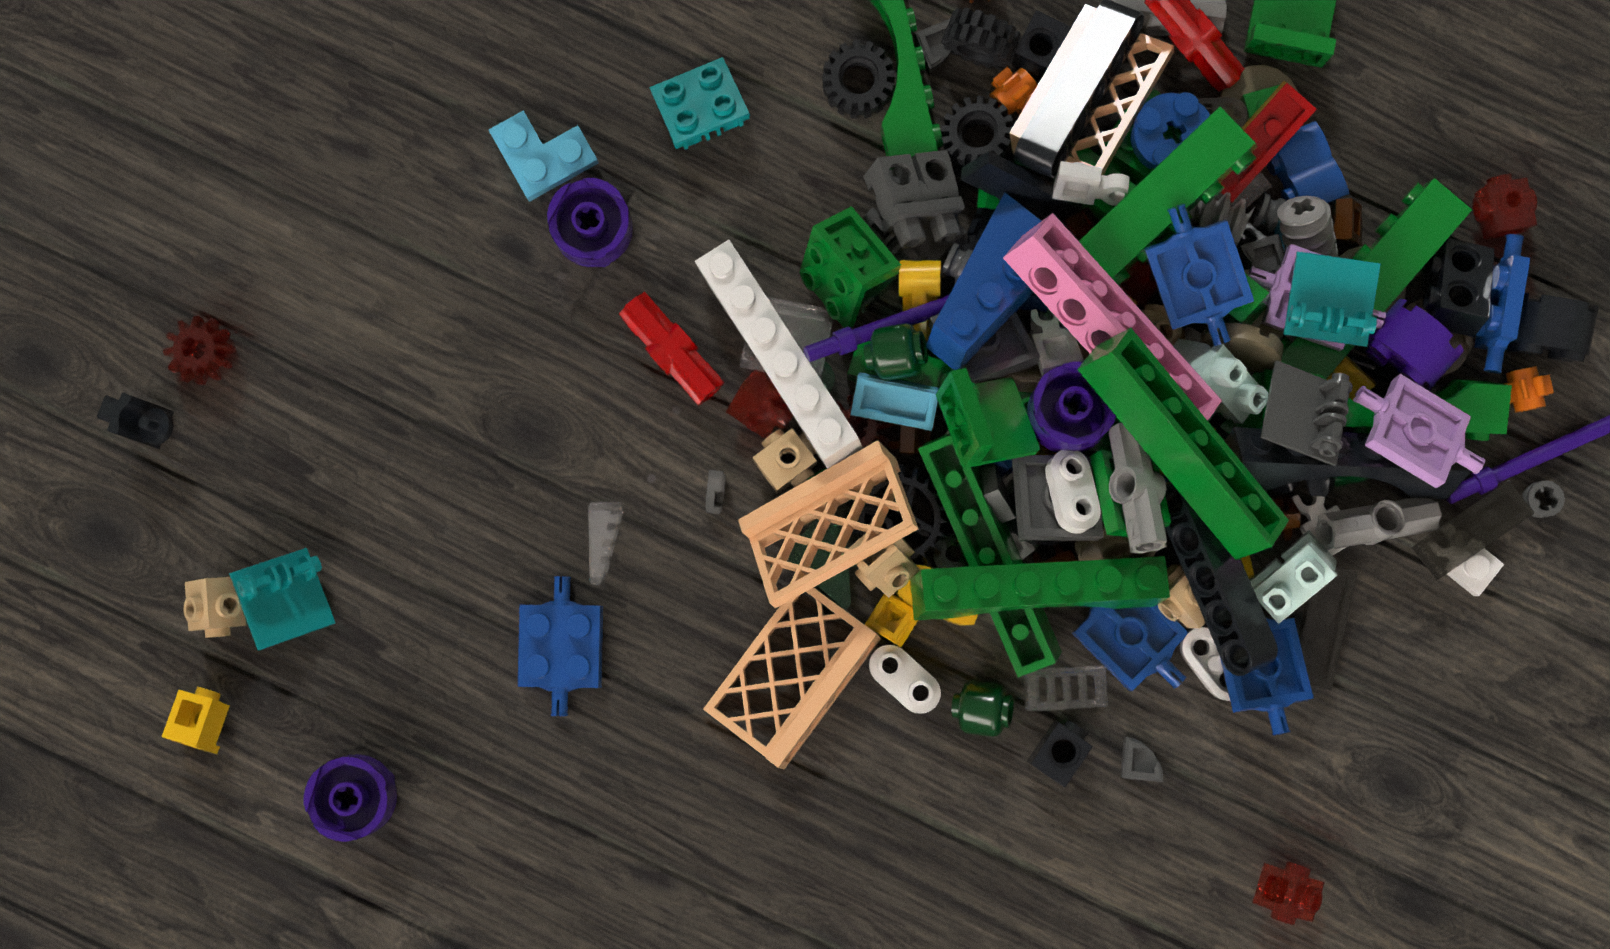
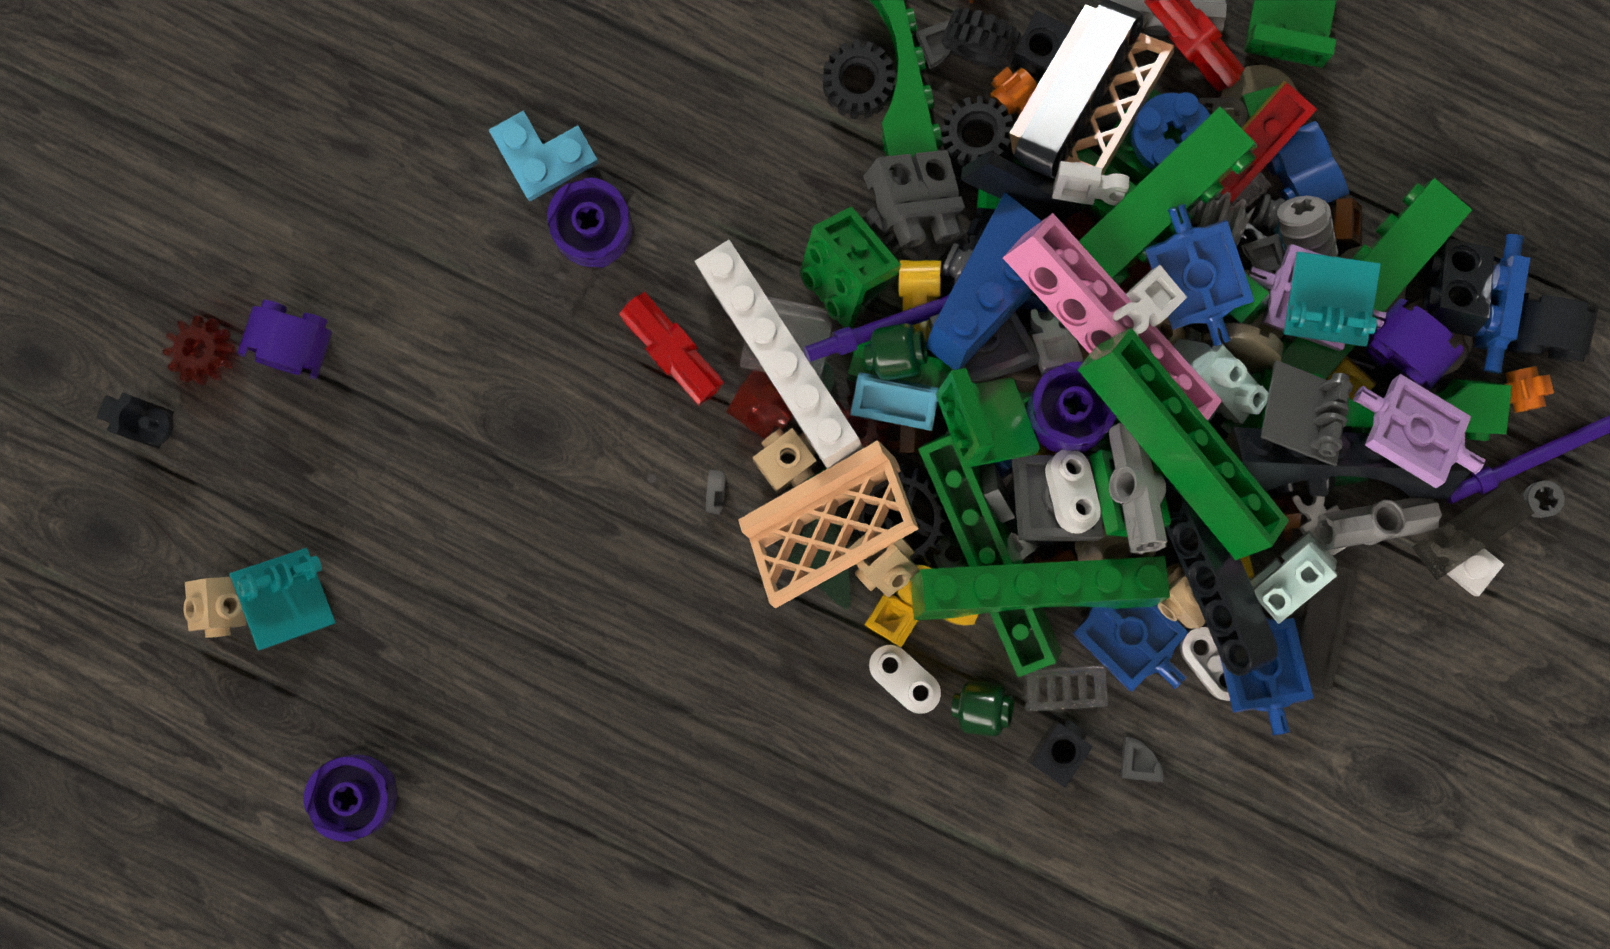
yellow brick [162,687,230,754] -> none
blue plate [518,576,603,716] -> none
clear slope [588,502,624,586] -> none
teal hinge [649,57,750,150] -> none
light nougat fence [703,587,881,769] -> none
clear red brick [1252,861,1325,925] -> none
clear red brick [1472,174,1537,240] -> none
none -> dark purple brick [237,299,333,379]
none -> white plate [1112,265,1187,335]

